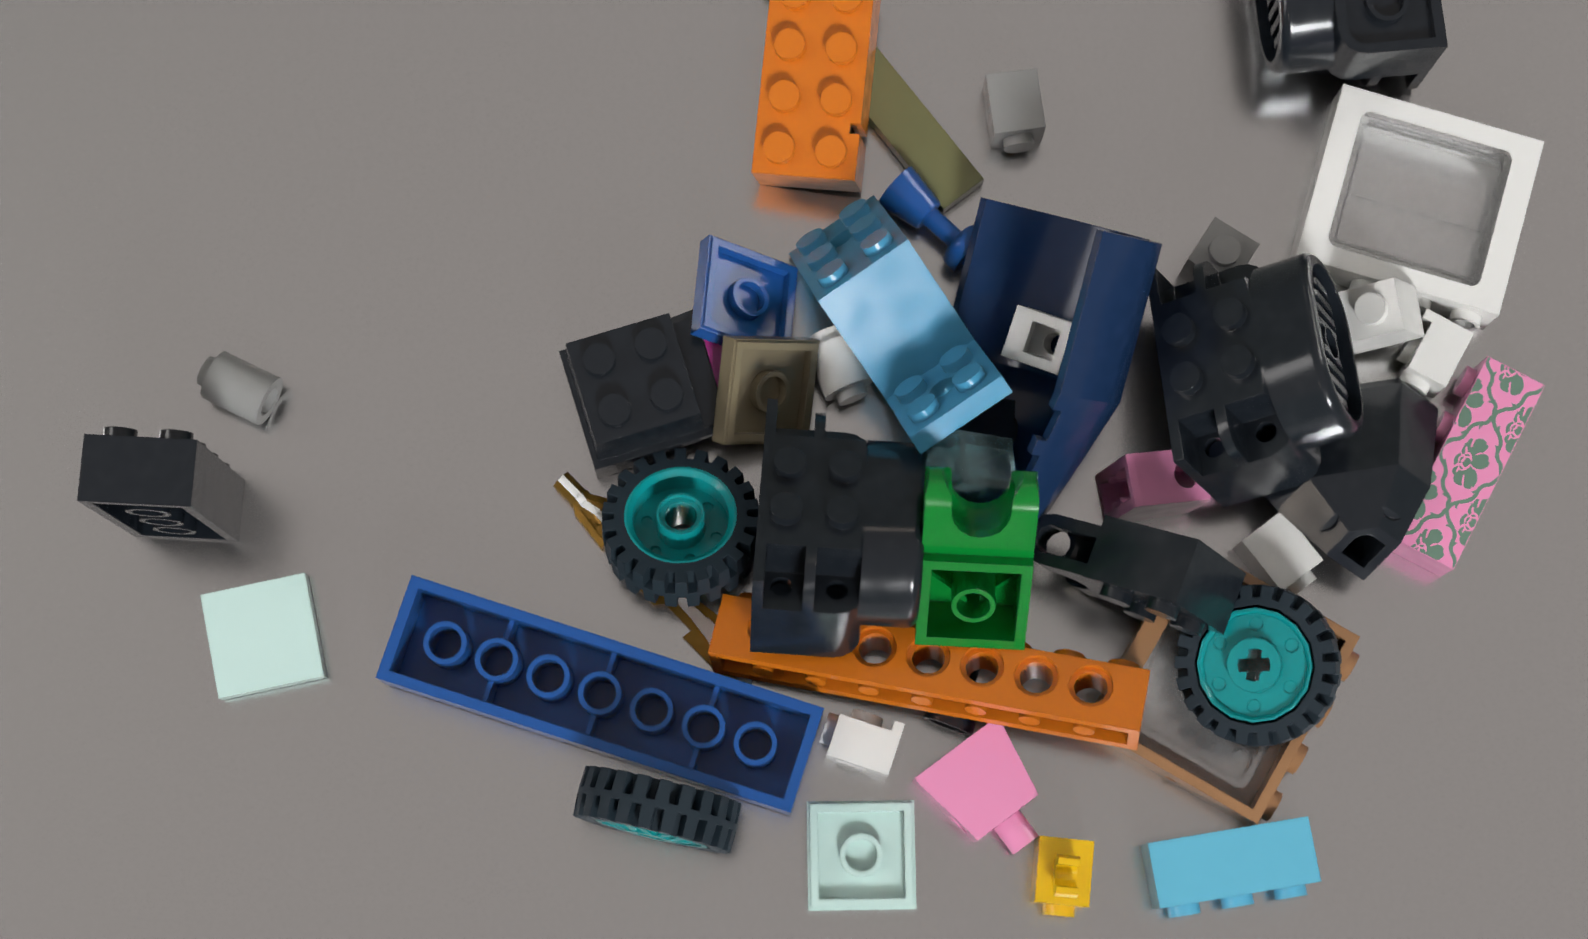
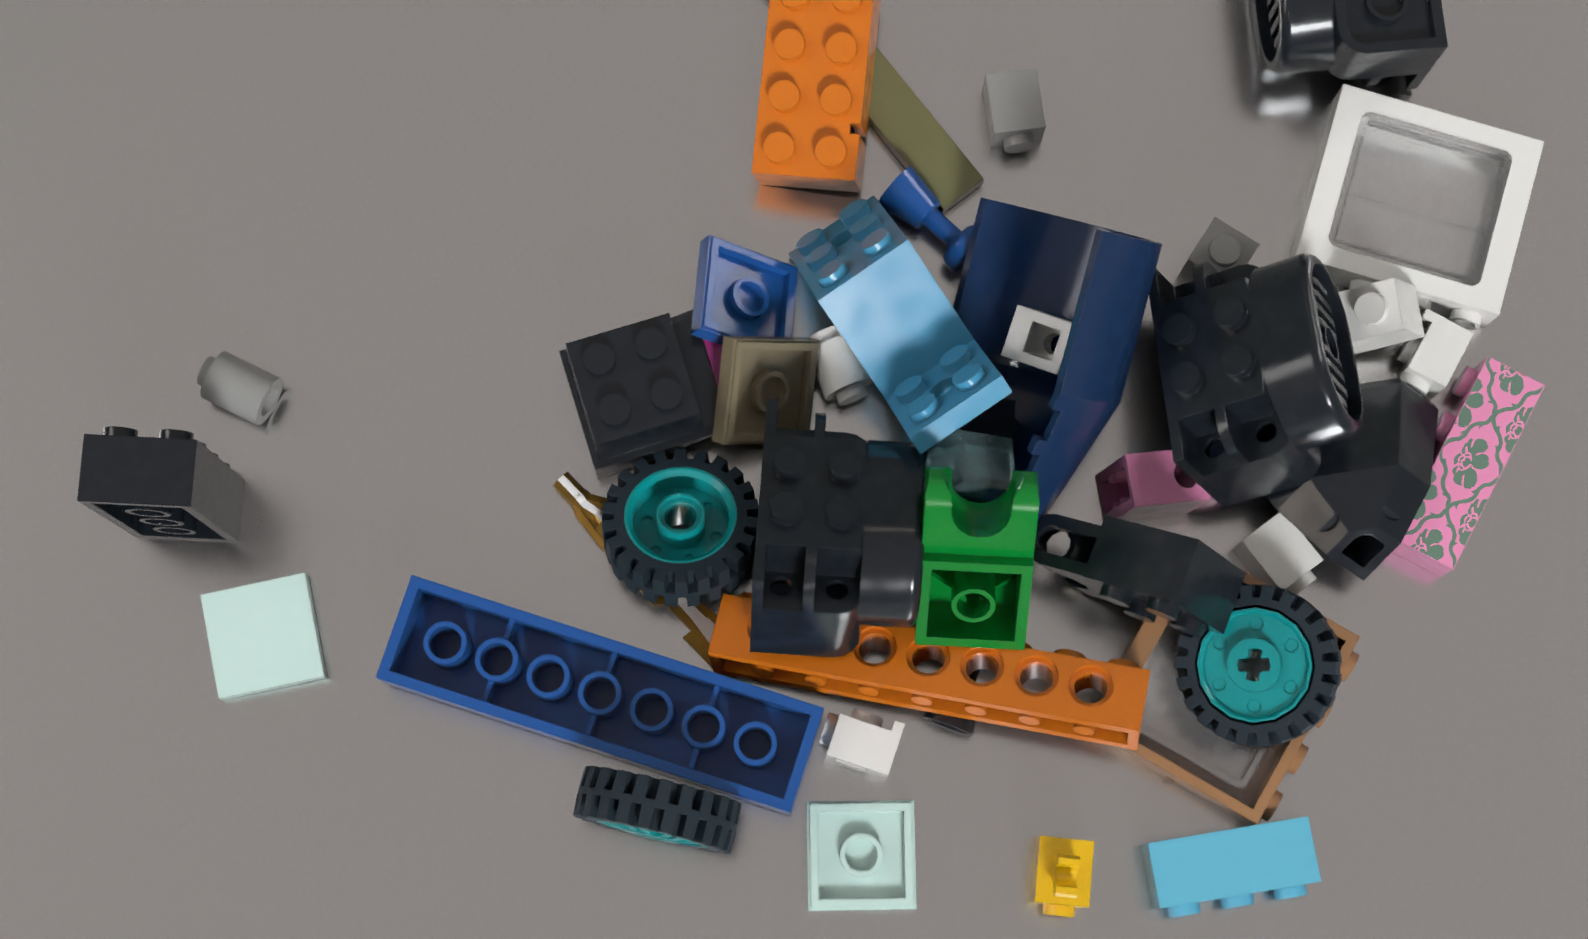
bright pink torso [912,723,1039,855] -> none

